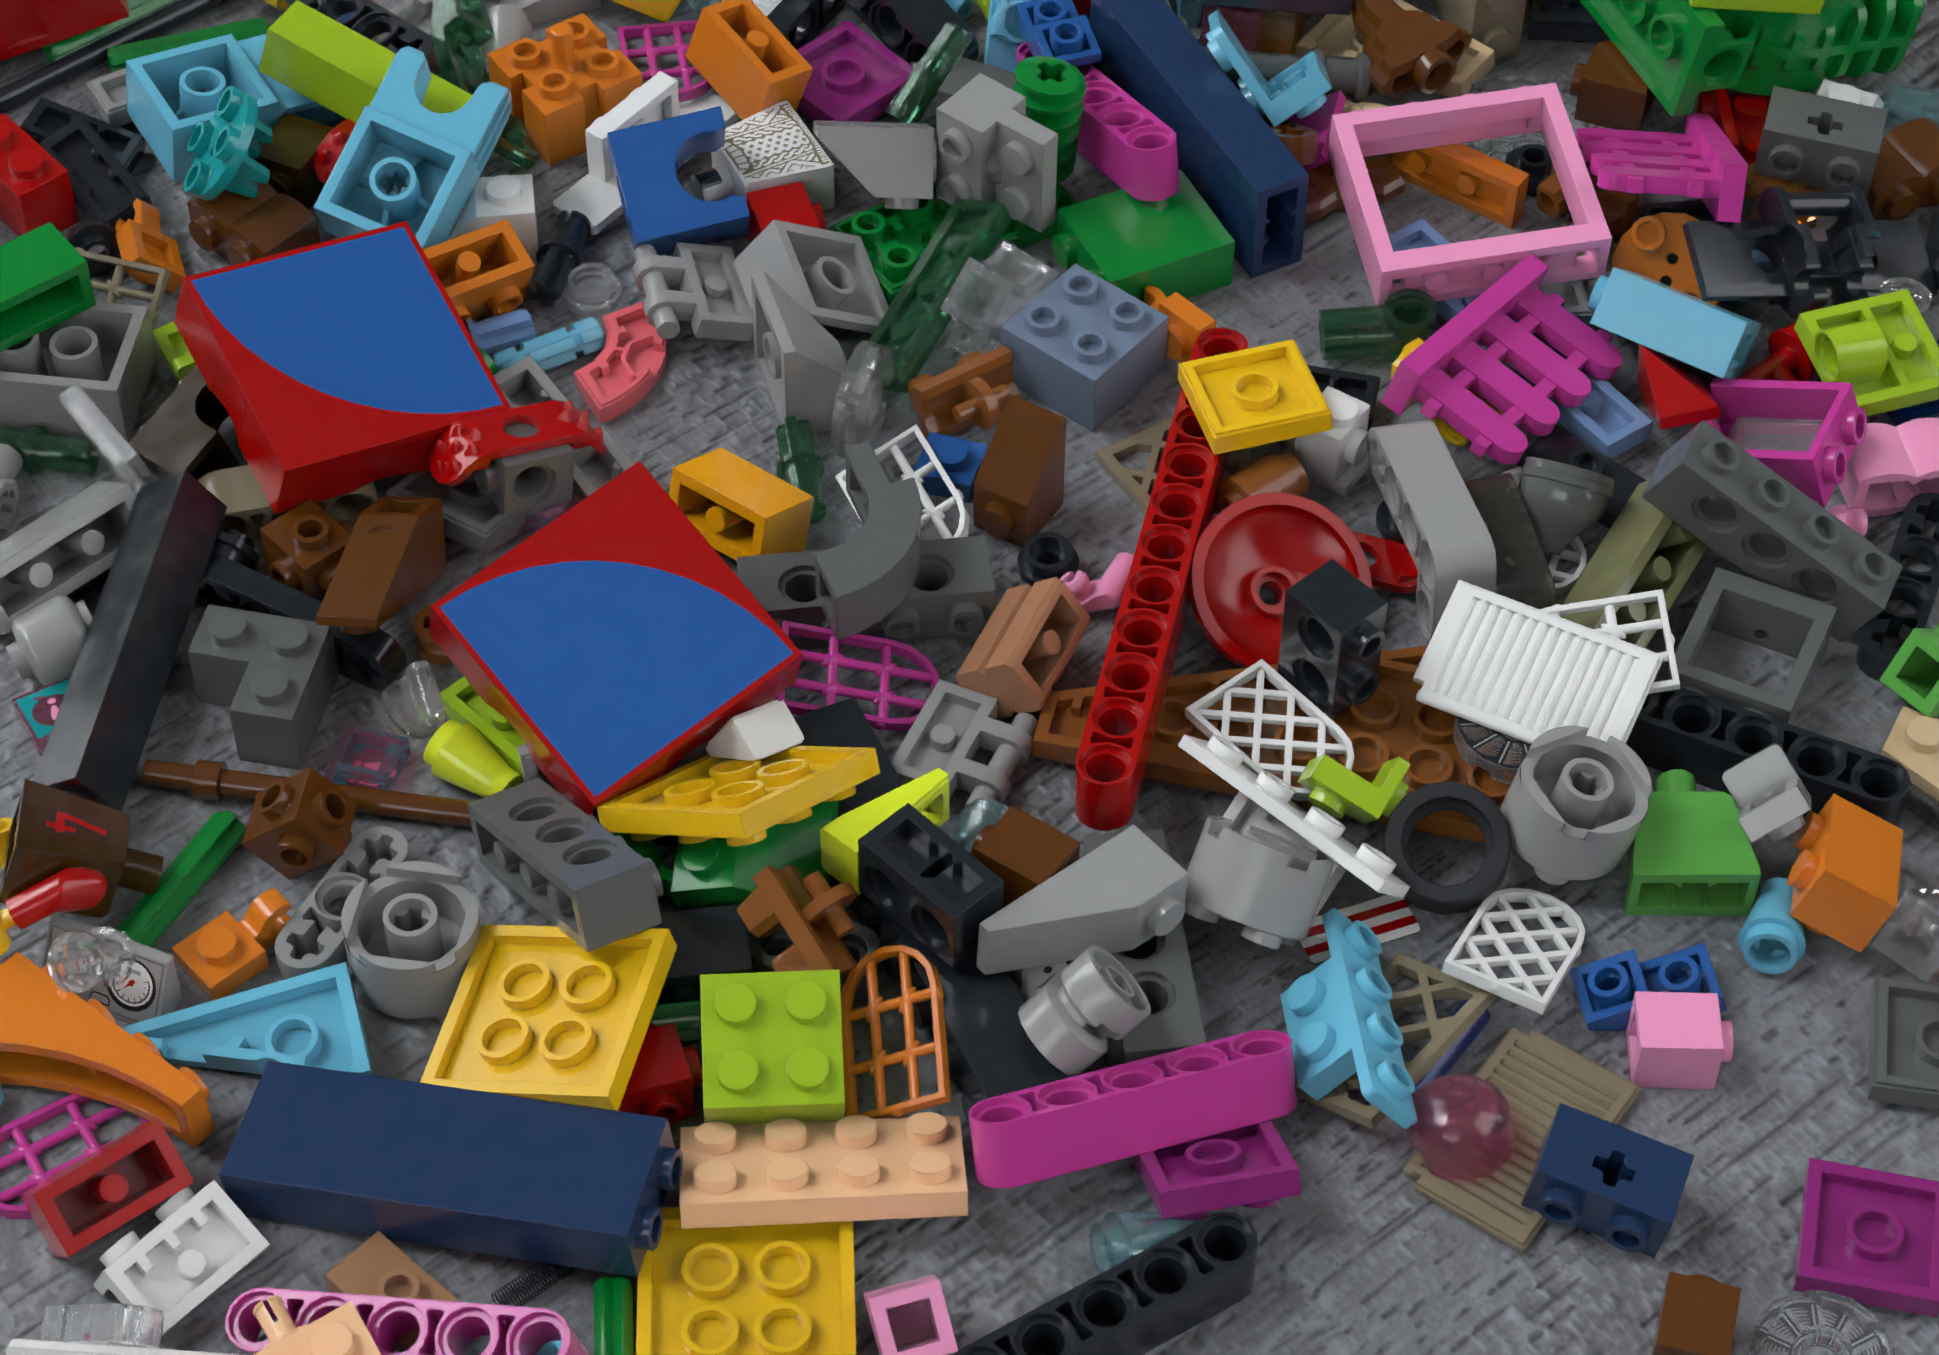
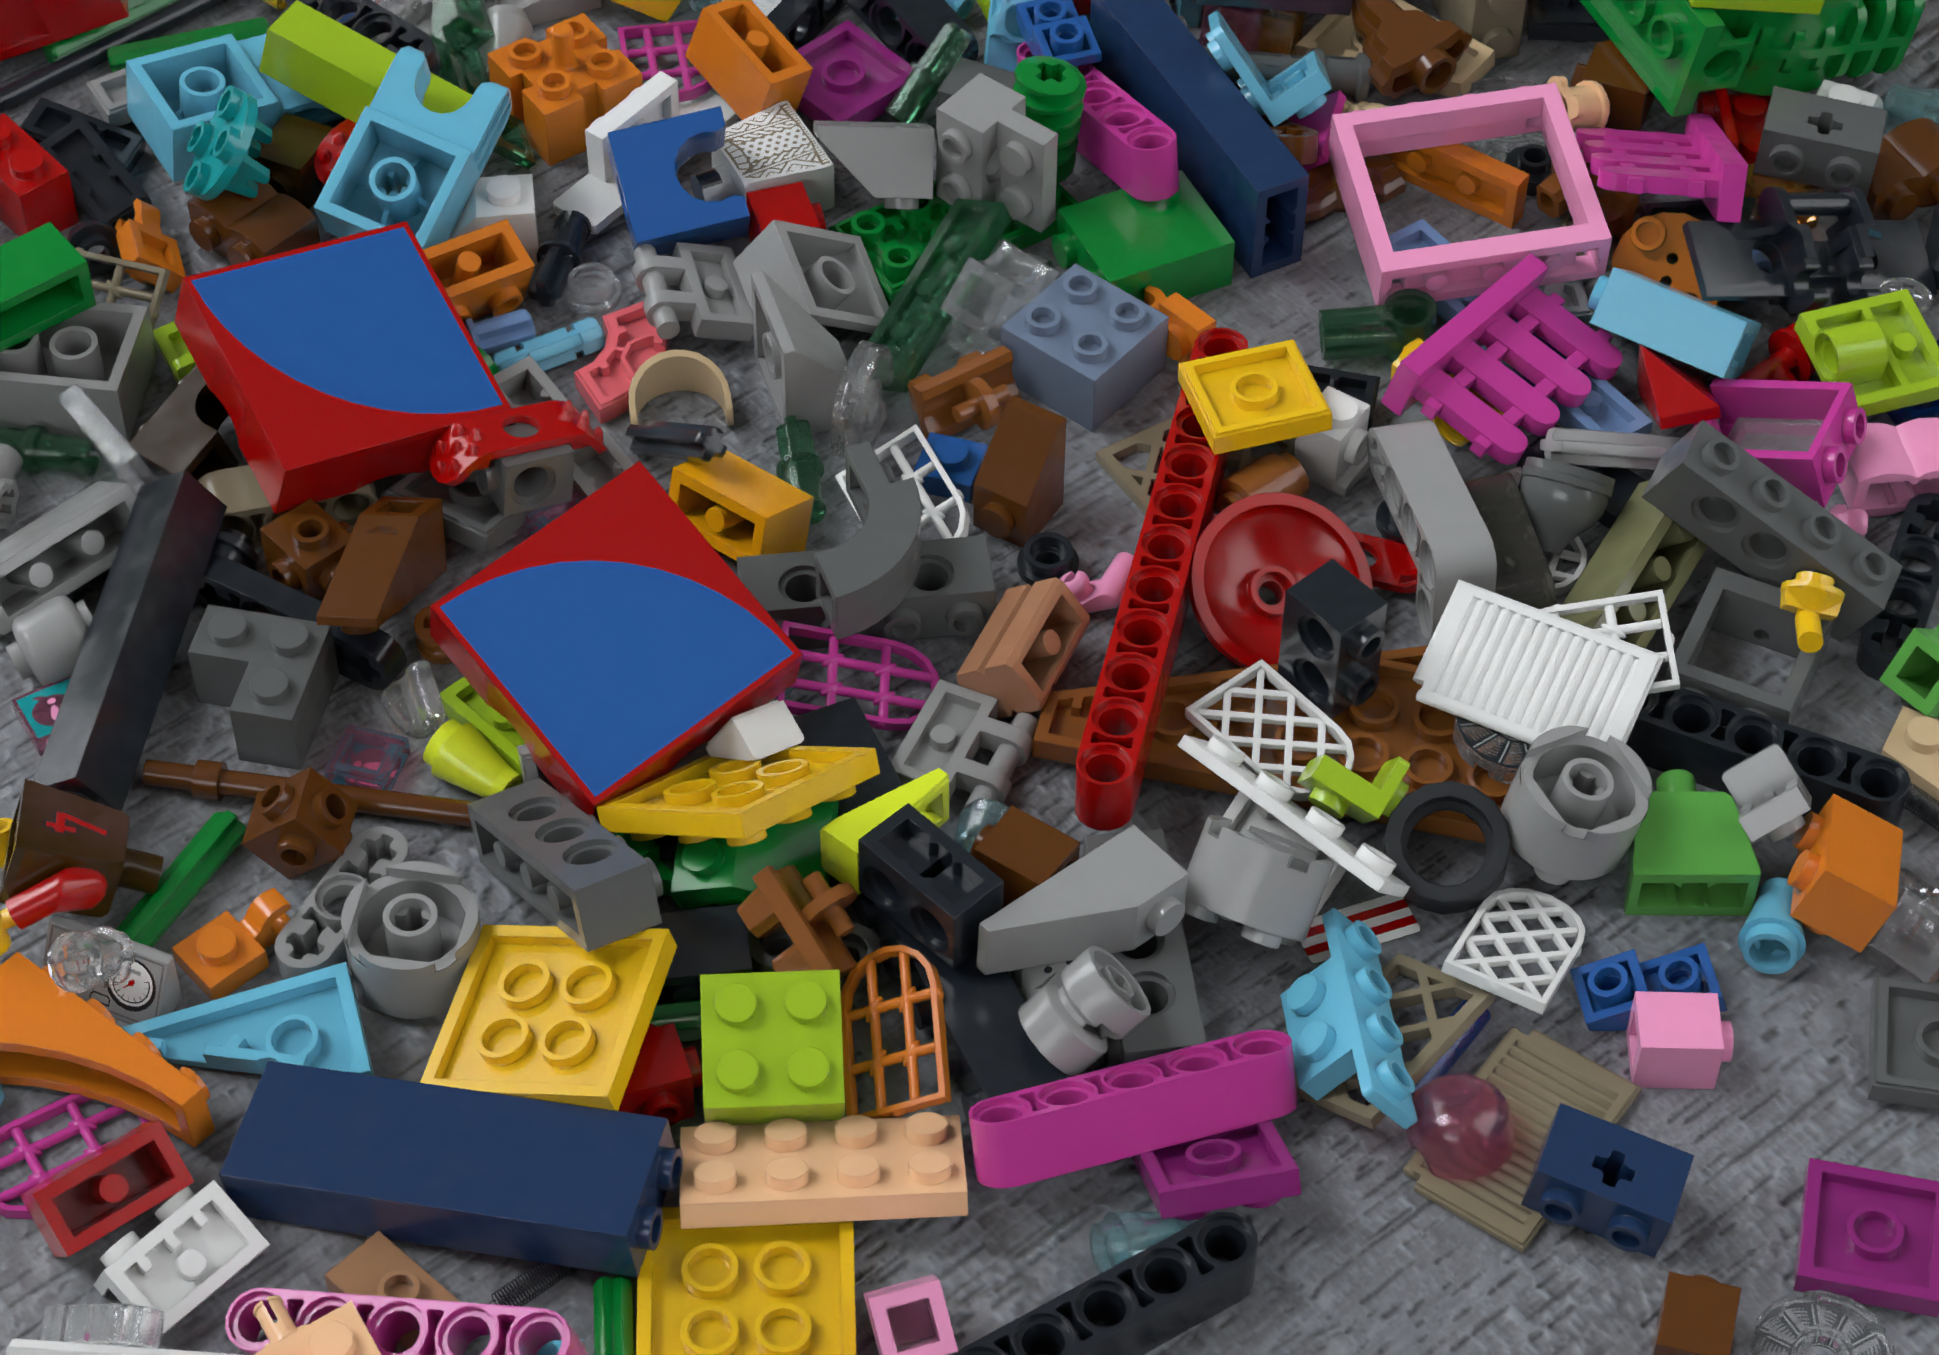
none -> black axle [626,419,727,463]
none -> tan helmet [629,349,734,426]
none -> light grey axle [1540,427,1684,471]
none -> light nougat brick [1547,76,1610,132]
none -> yellow plate [1780,571,1845,653]

